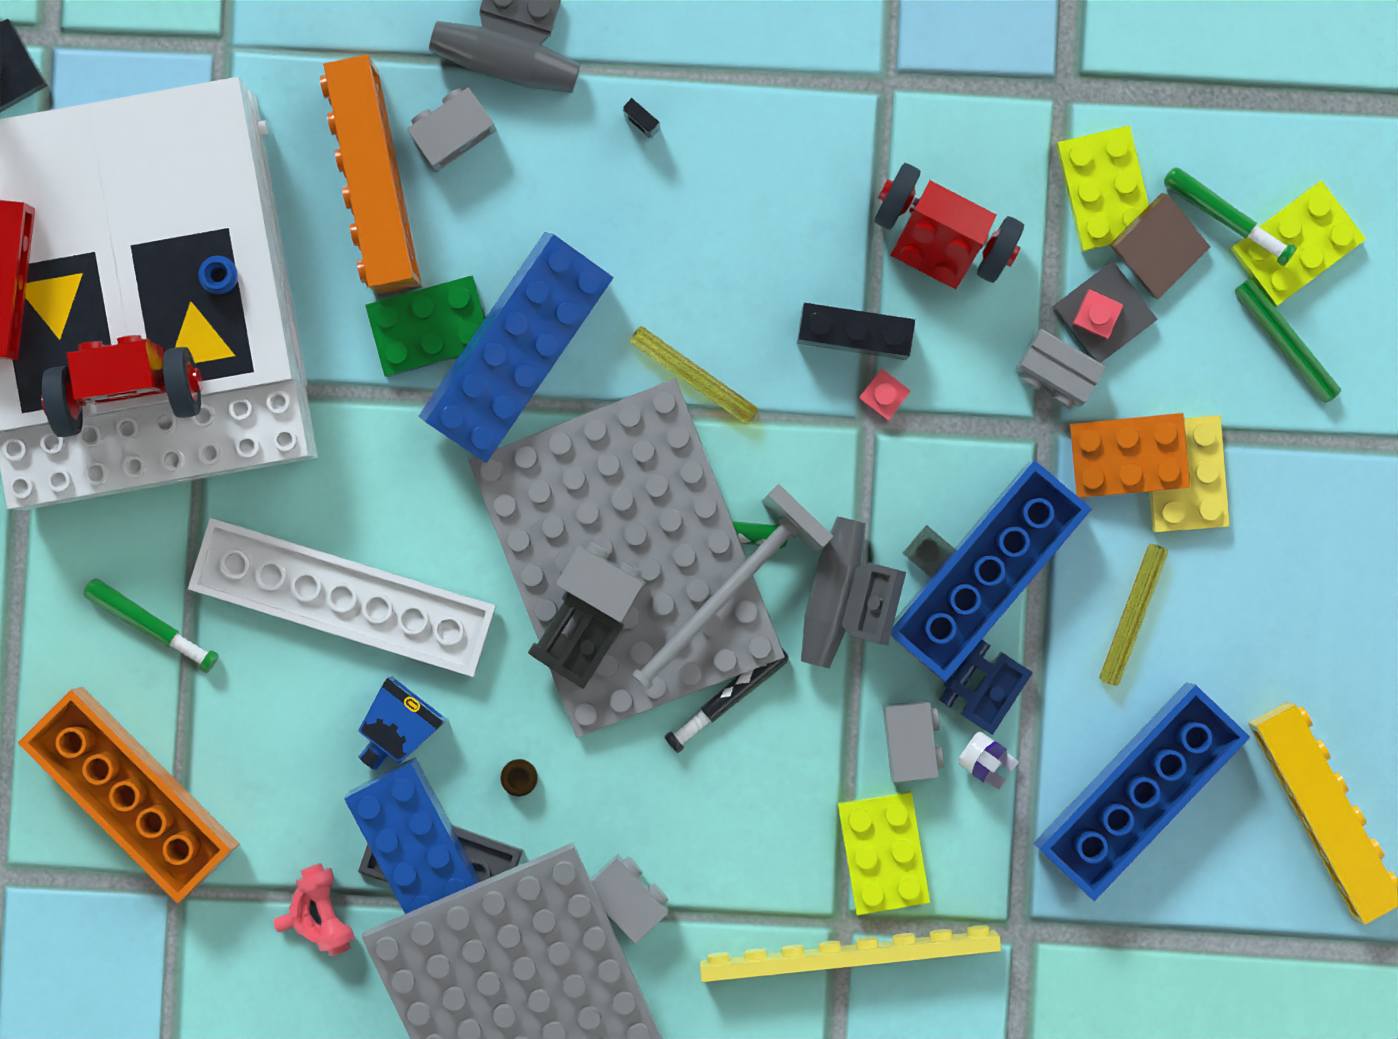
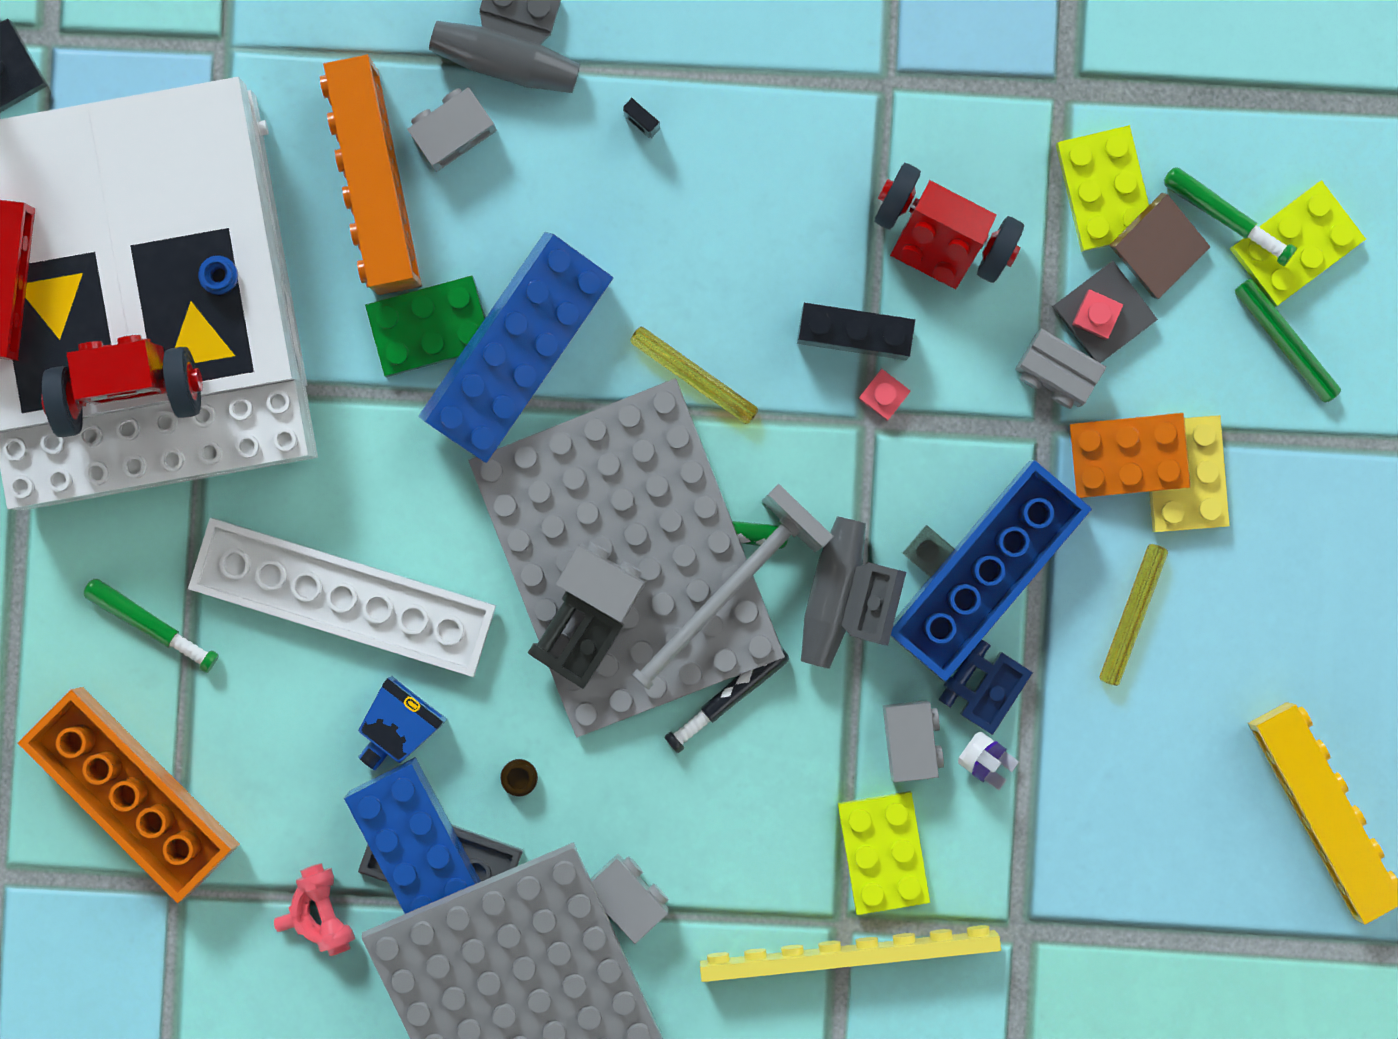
blue brick [1033,682,1250,902] -> none

